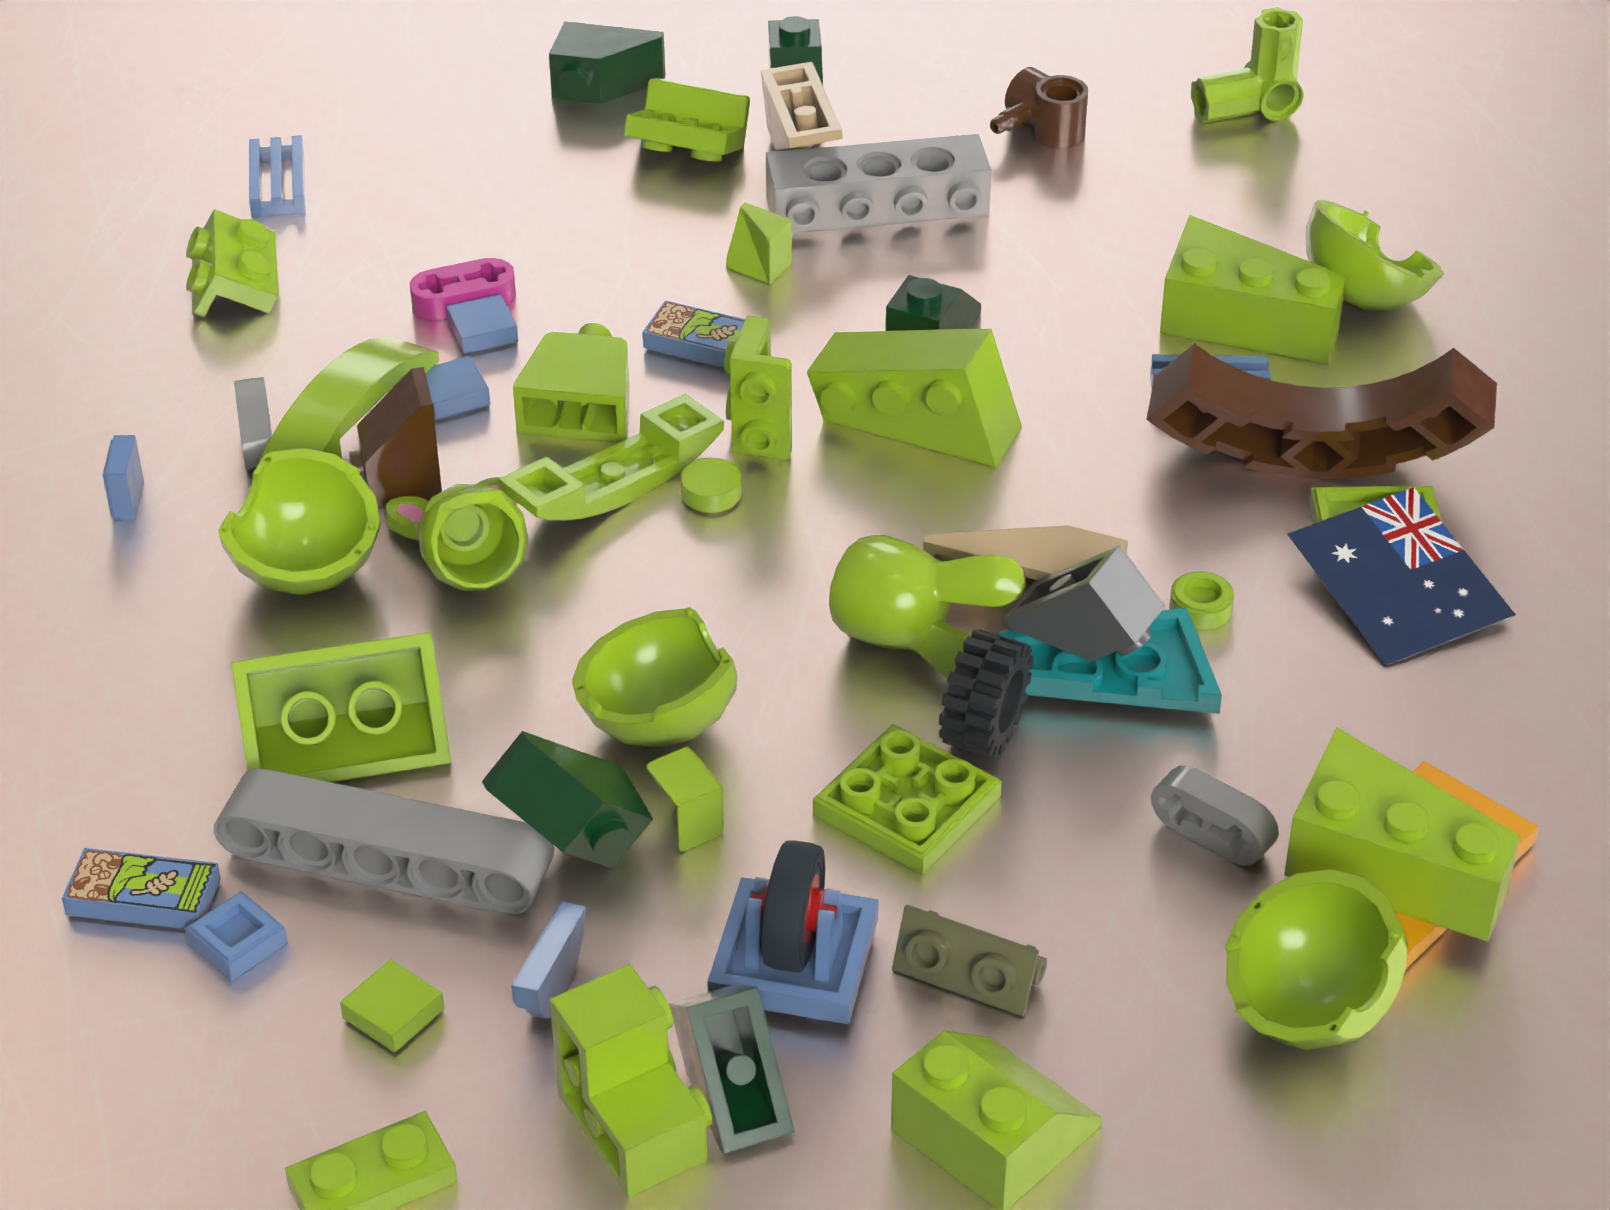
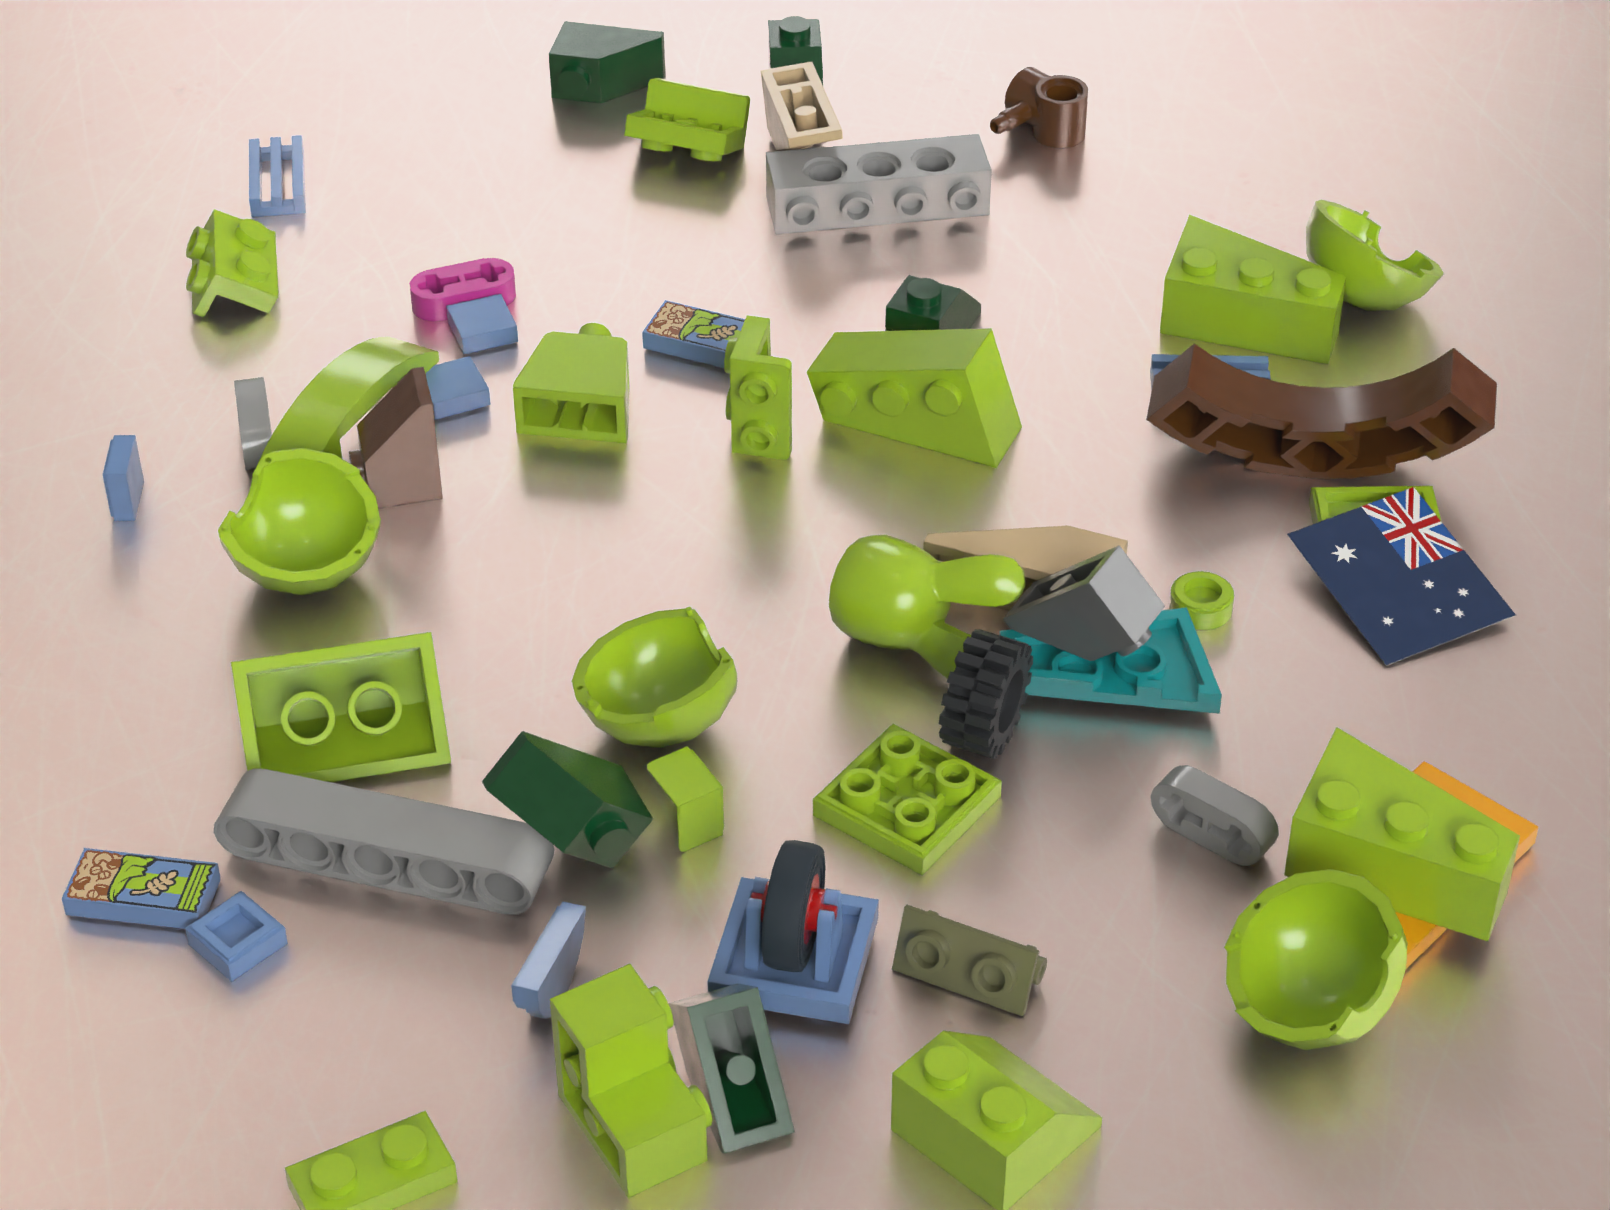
lime tile [340,959,445,1053] -> none
lime piece [384,477,528,591] -> none
lime slope [498,393,724,521] -> none
lime tile [681,457,742,513] -> none
lime slope [726,202,792,285] -> none
lime piece [1190,7,1304,124] -> none

